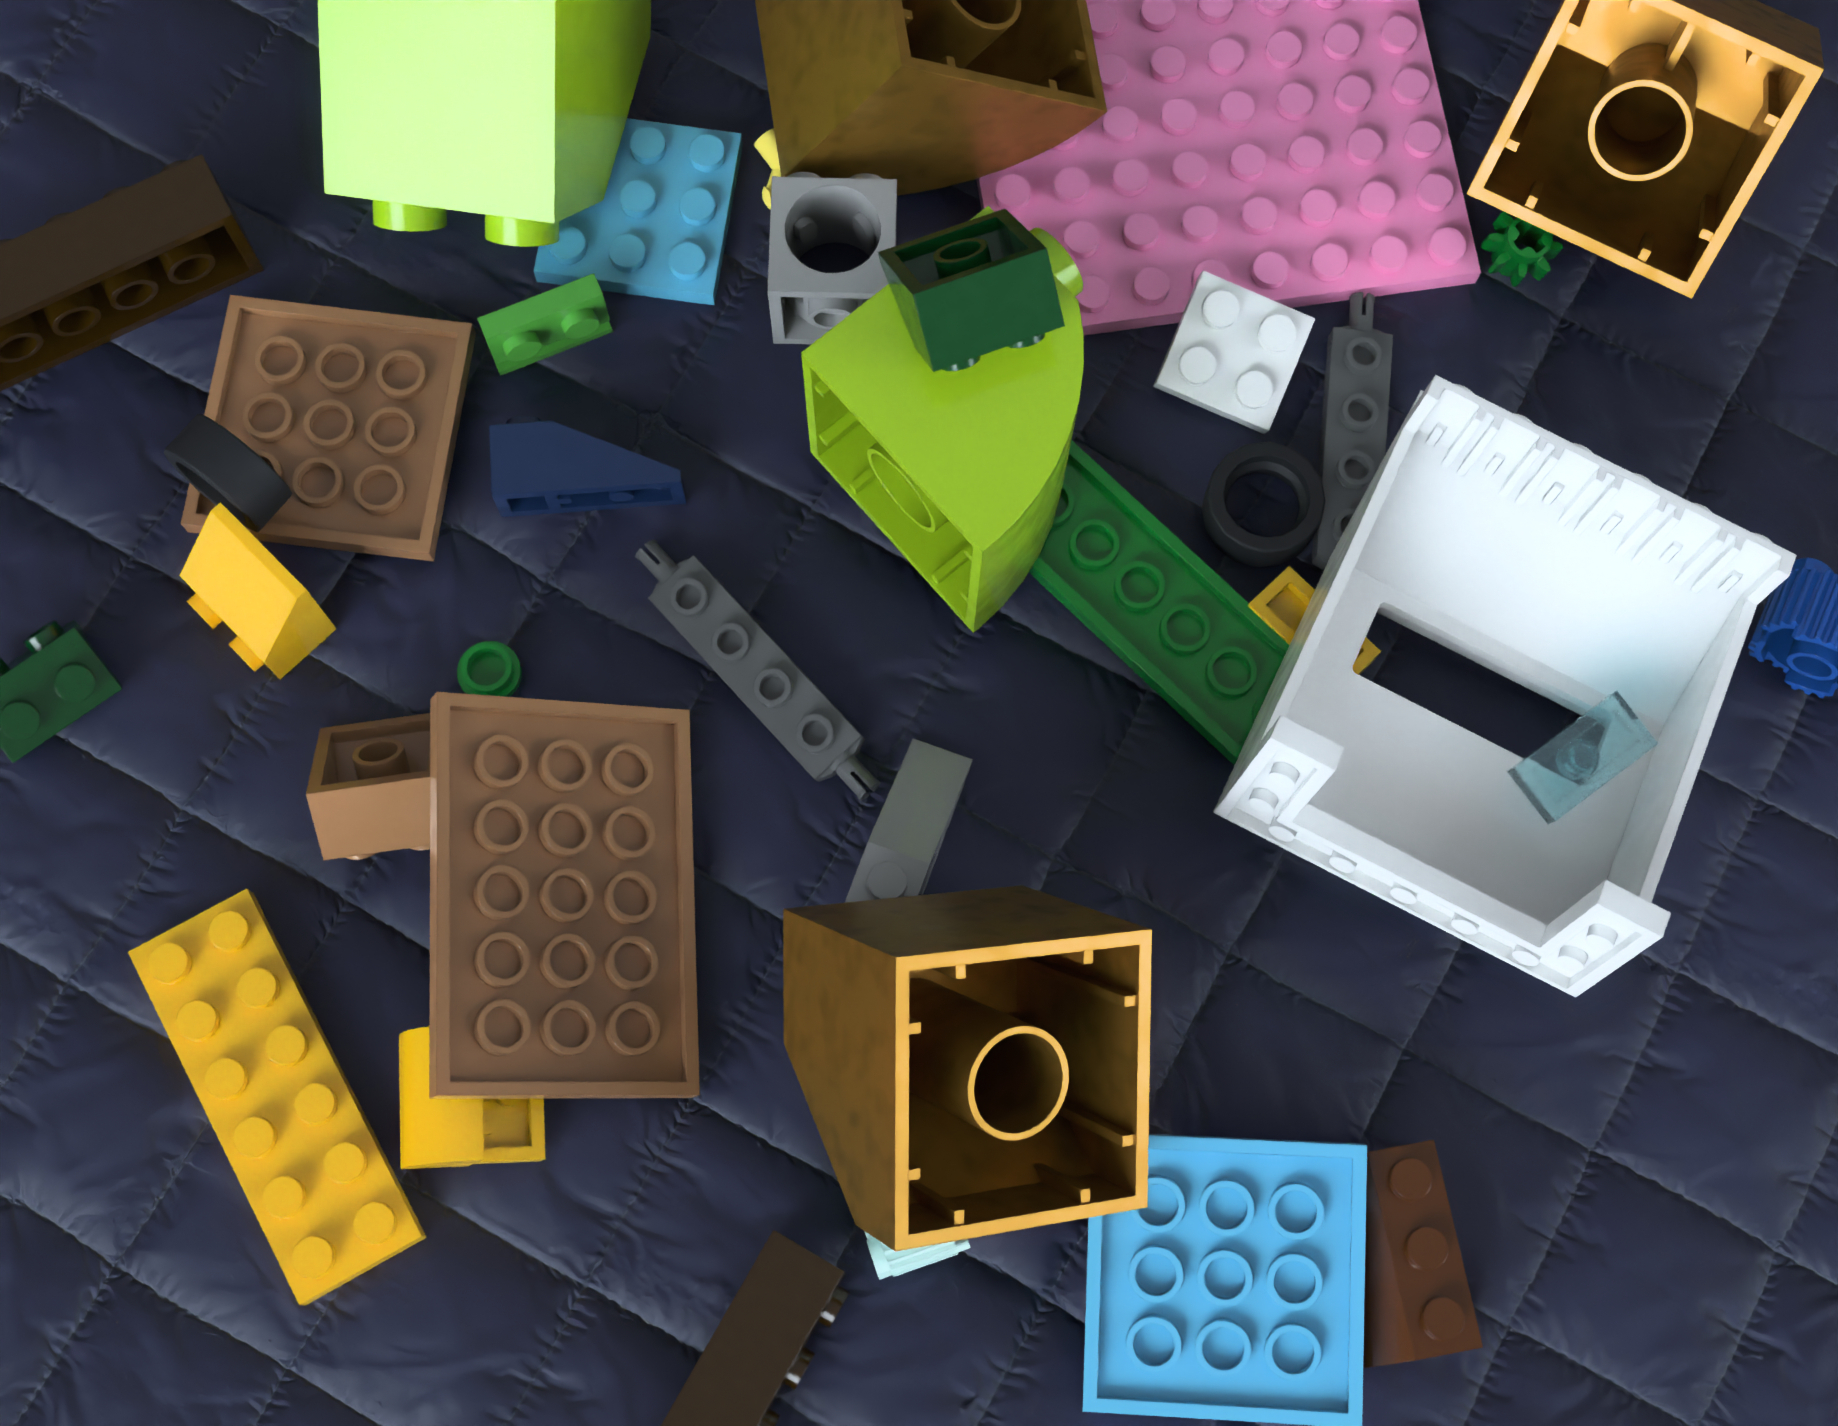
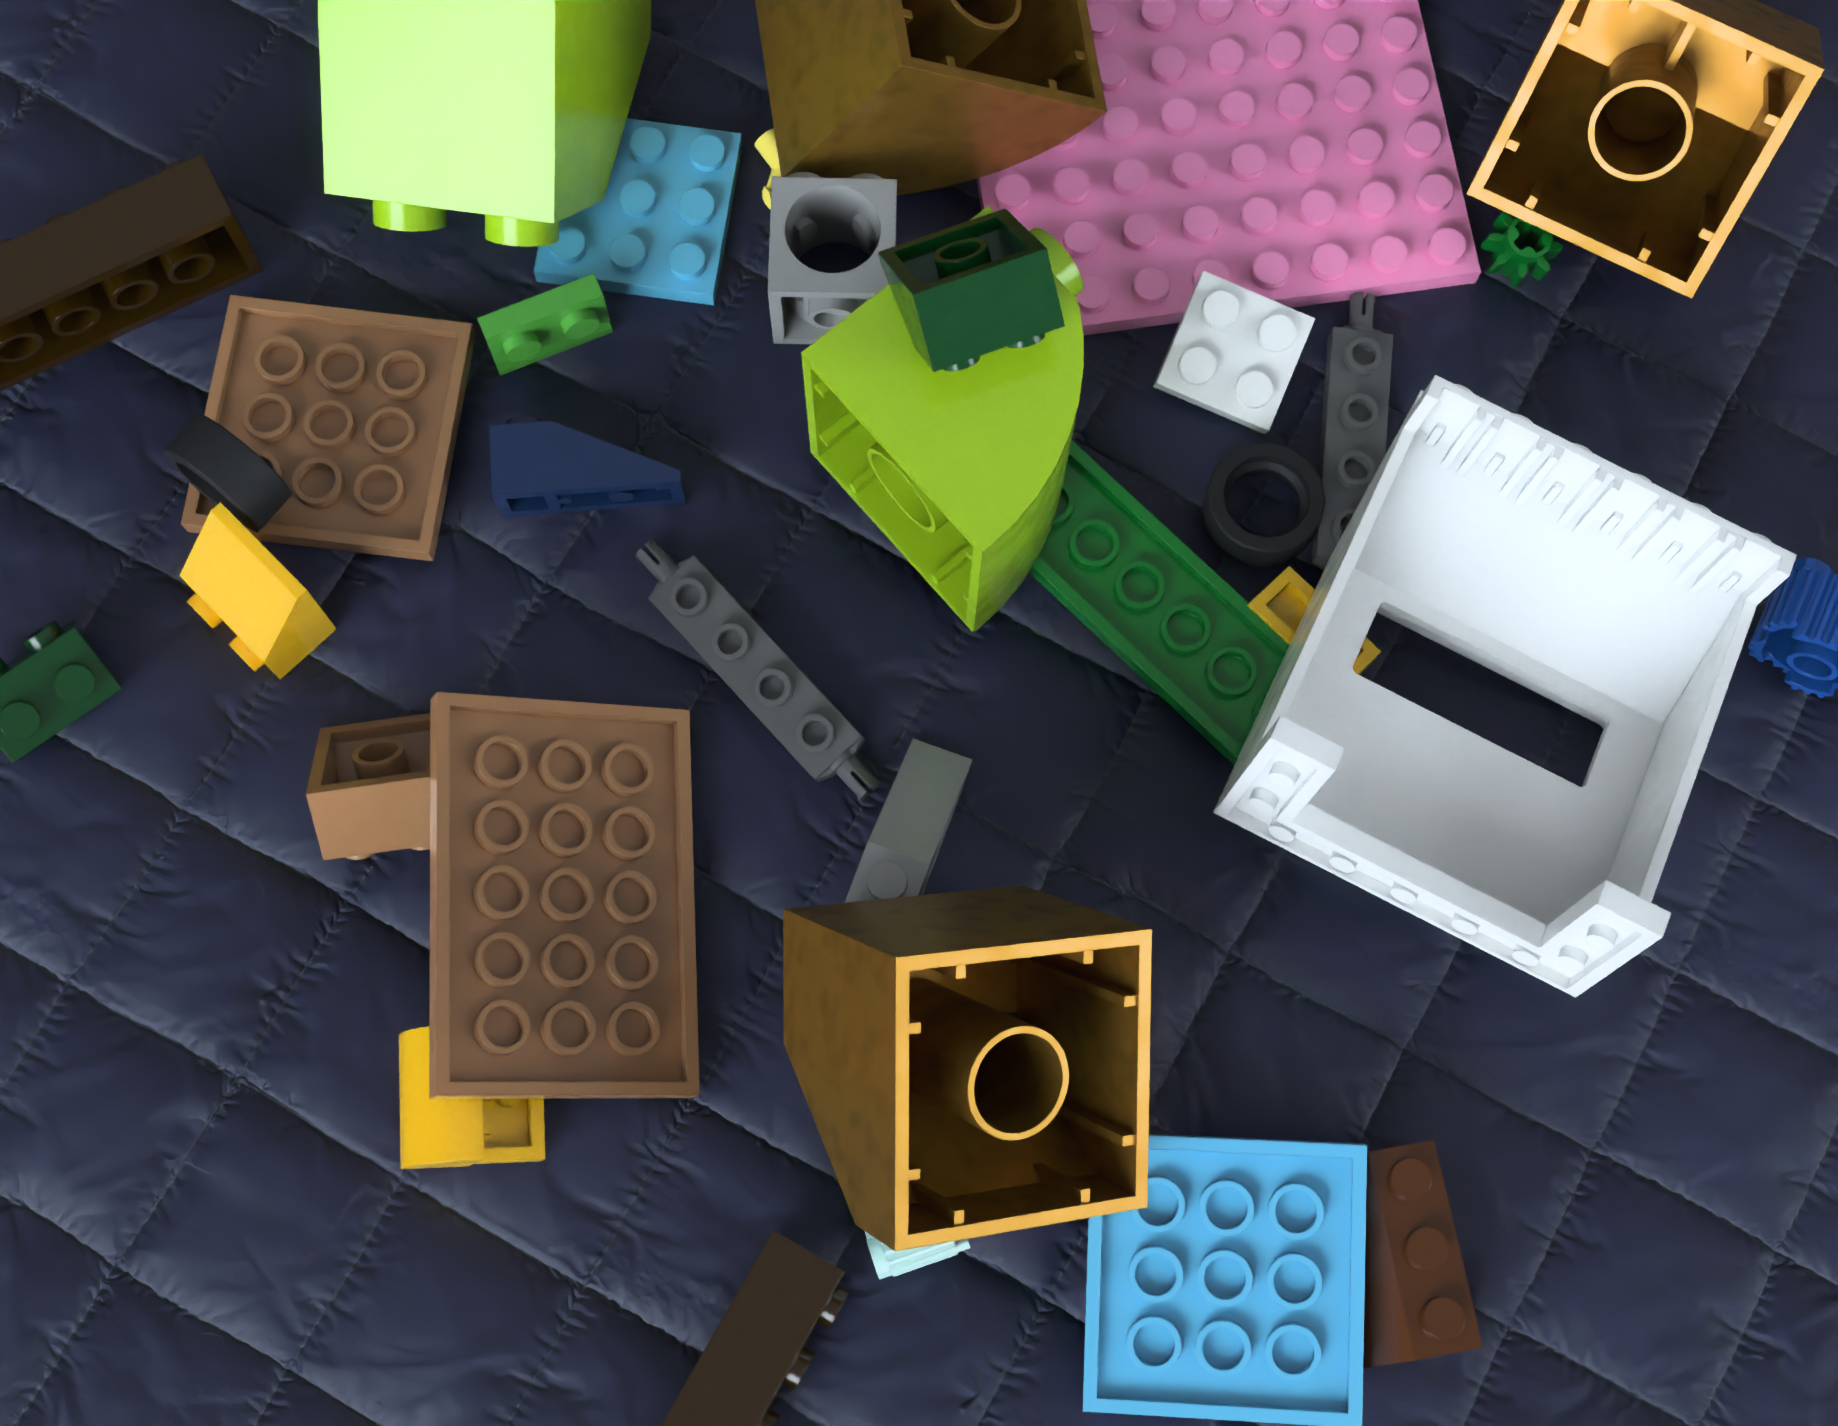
yellow plate [128,889,427,1306] -> none
green plate [457,641,522,697] -> none
clear light blue plate [1507,691,1658,824] -> none

